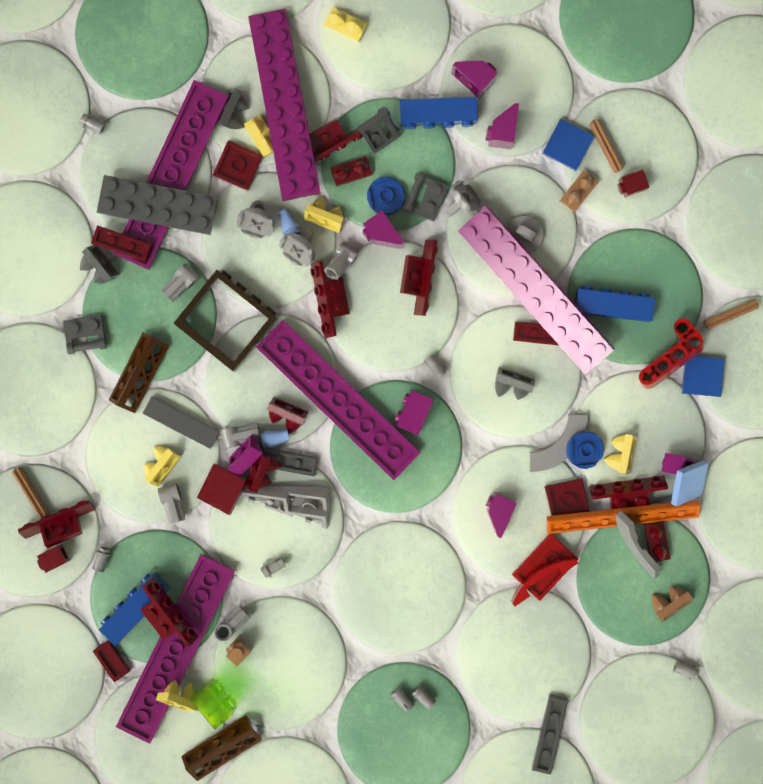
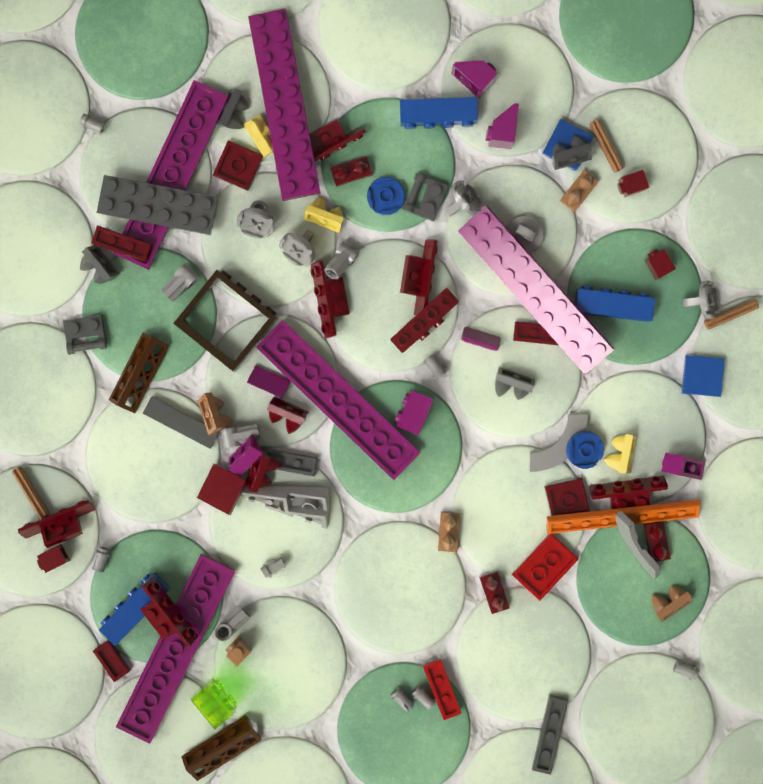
light yellow tile [144,446,181,487] -> none
light yellow tile [156,680,199,712] -> none
light grey piece [158,483,186,524] -> none
light blue cone [260,429,290,449] -> none
light blue cone [278,209,301,235] -> none
light yellow tile [324,7,367,42] -> none
dark grey plate [358,107,401,154] -> none
magenta slope [362,211,404,249] -> none
magenta slope [485,493,517,538] -> none
red slope [511,558,578,607] -> none
red beam [639,318,704,389] -> none
light blue tile [671,460,709,506] -> none
none -> medium nougat tile [197,392,233,436]
none -> magenta slope [247,365,290,398]
none -> dark red bracket [390,288,459,353]
none -> red plate [423,658,462,720]
none -> medium nougat tile [438,512,460,552]
none -> magenta slope [460,327,501,351]
none -> dark red tile [479,571,510,614]
none -> dark grey tile [552,135,592,170]
none -> dark red brick [644,249,676,280]
none -> light grey tile [682,280,719,319]

